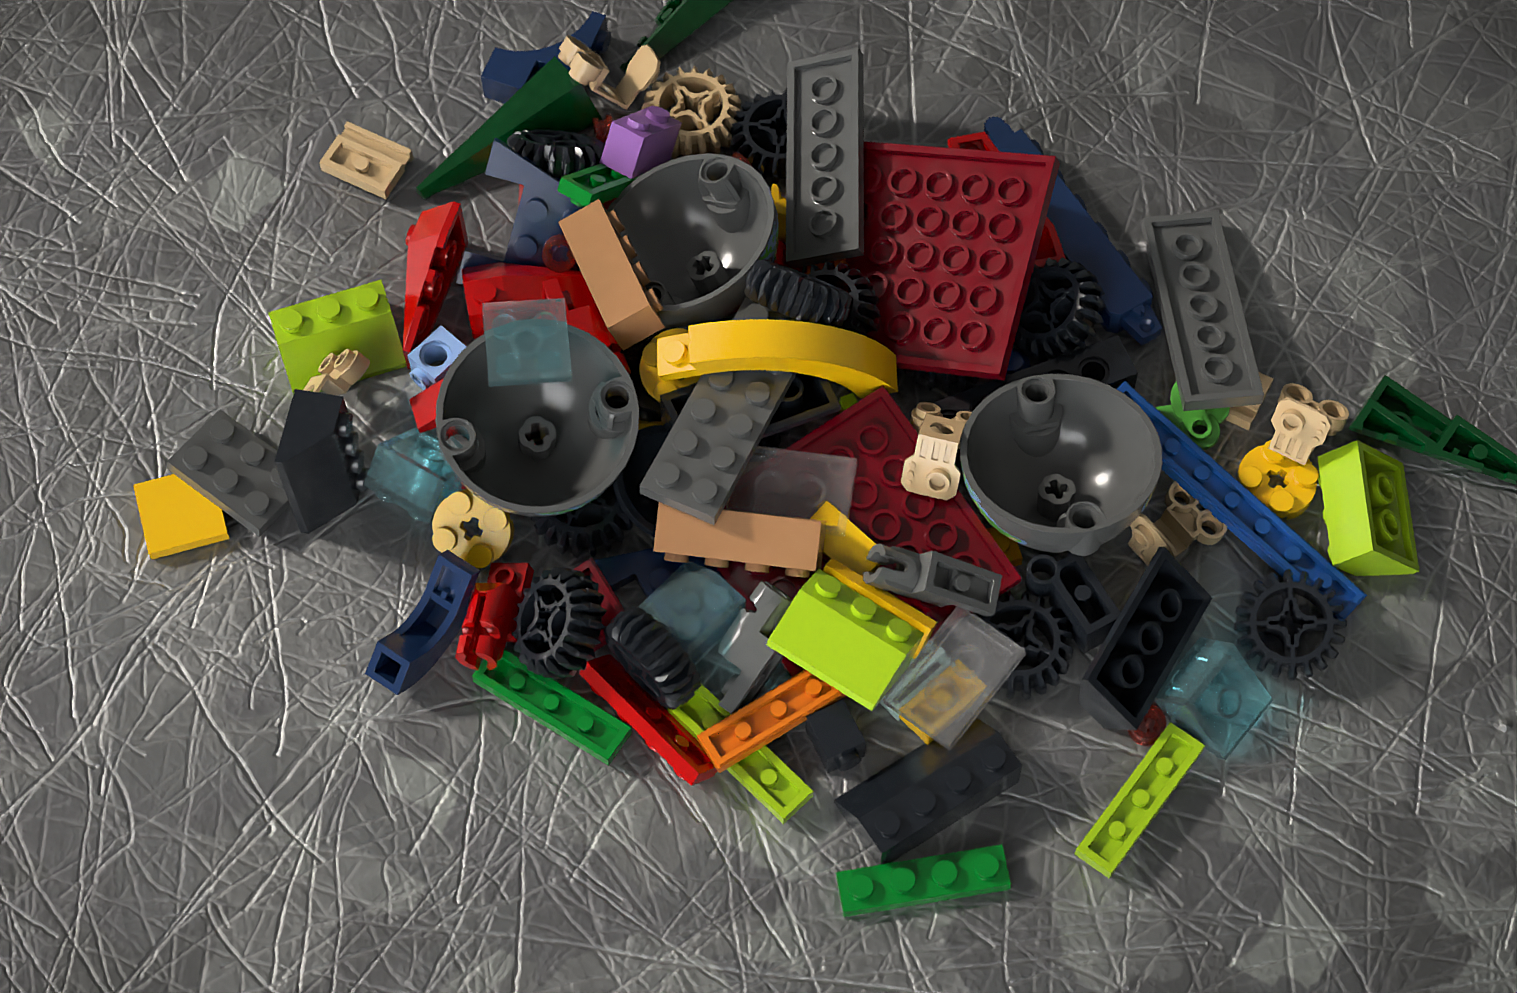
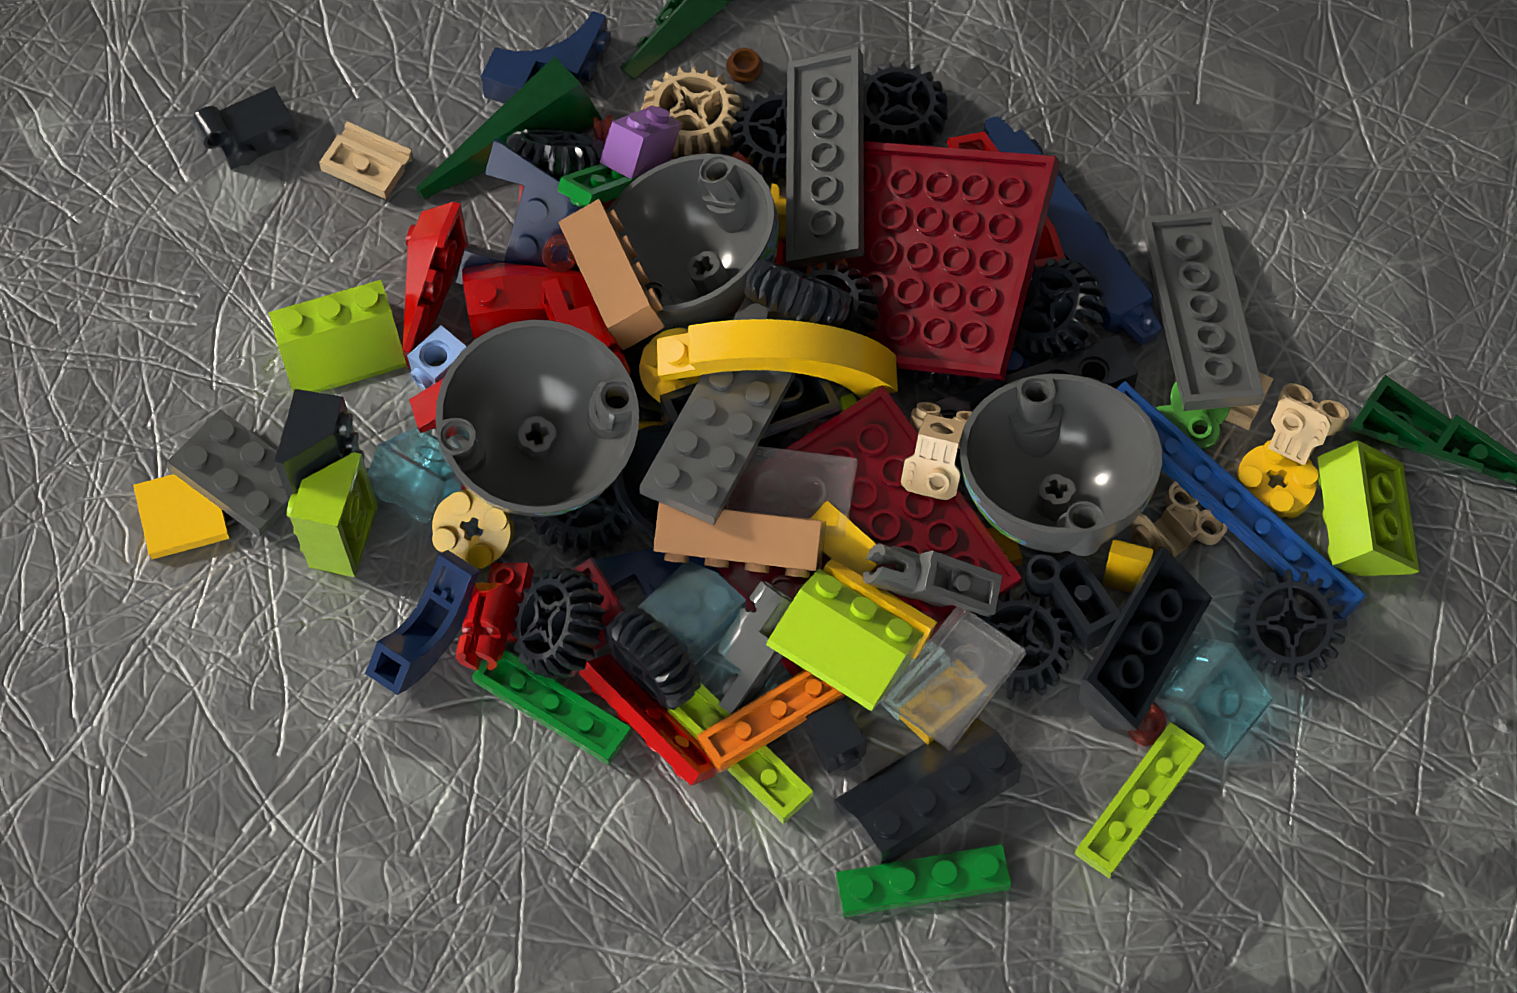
tan piece [287,349,370,416] -> none
clear light blue plate [482,298,572,387] -> none
tan piece [558,35,661,110] -> none
none -> black hinge [192,86,299,170]
none -> lime slope [287,452,378,577]
none -> reddish brown plate [726,48,763,84]
none -> black gear [864,61,948,146]
none -> yellow tile [1102,539,1153,593]

